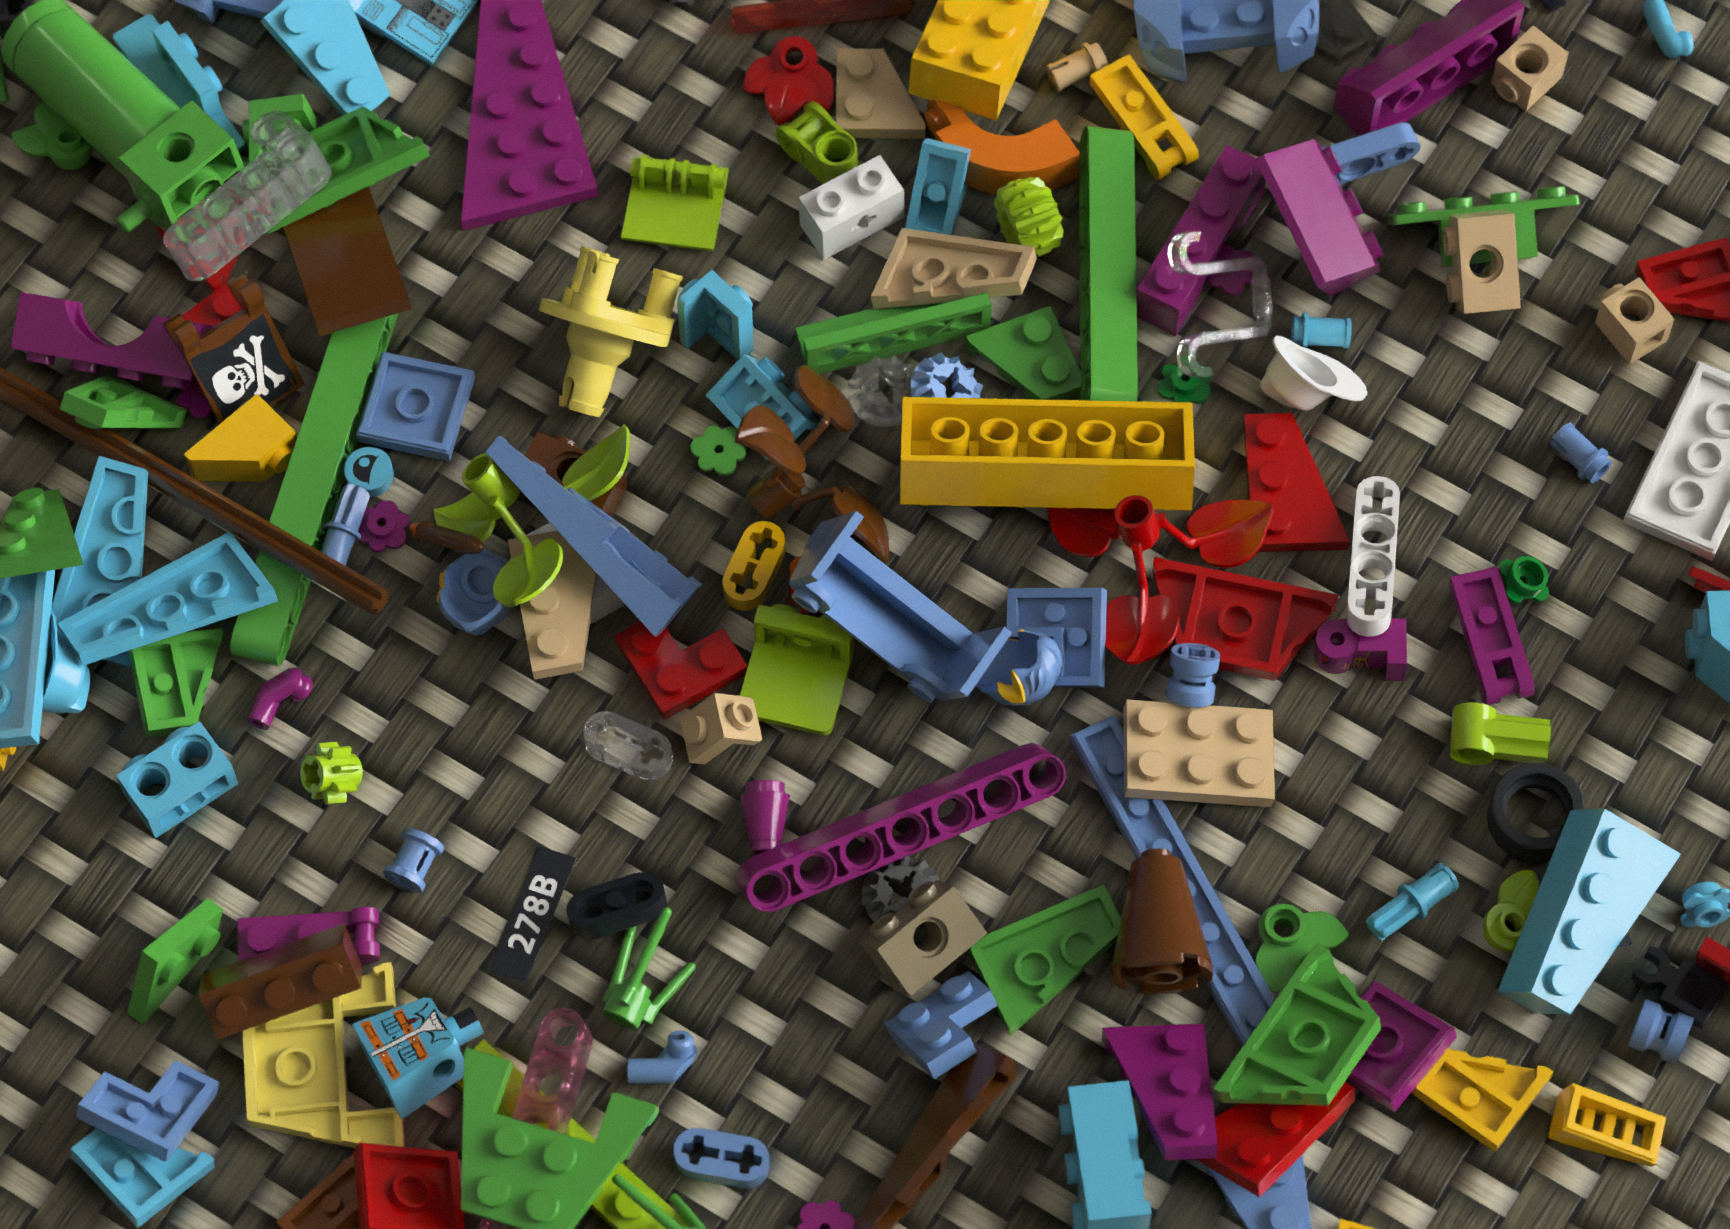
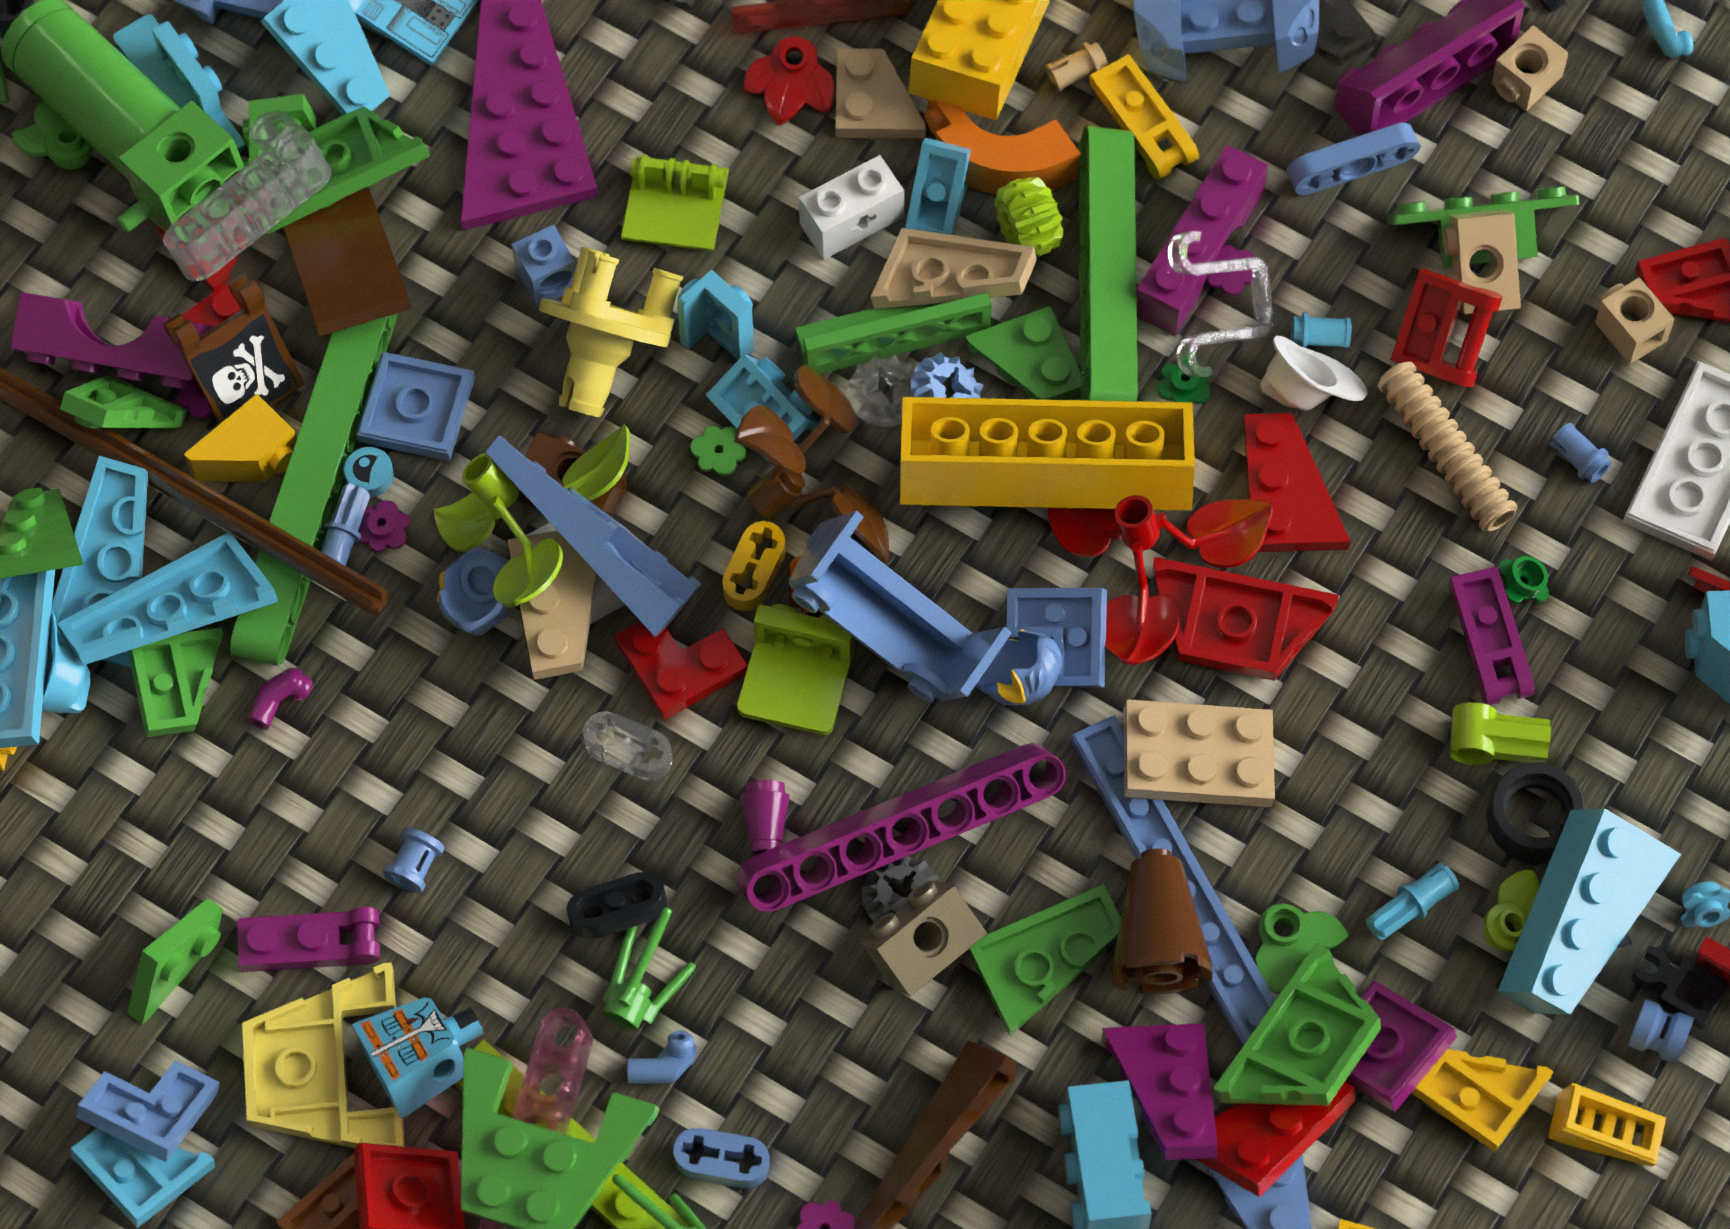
medium azure brick [116,721,239,839] -> none
reddish brown brick [198,923,363,1040] -> none
lime gear [300,742,363,804] -> none
reddish brown piece [409,520,484,555] -> none
black sticker [490,846,576,983] -> none
tan bracket [680,693,762,764] -> none
lime piece [775,101,858,185] -> none
medium blue plate [884,971,997,1079] -> none
medium blue wheel [1165,643,1220,708] -> none
magenta slope [1255,139,1384,296] -> none
magenta leg [1314,618,1407,681] -> none
white beam [1347,476,1400,637] -> none
none -> medium blue brick [511,225,576,308]
none -> tan piece [1378,361,1517,532]
none -> red plate [1390,268,1503,387]

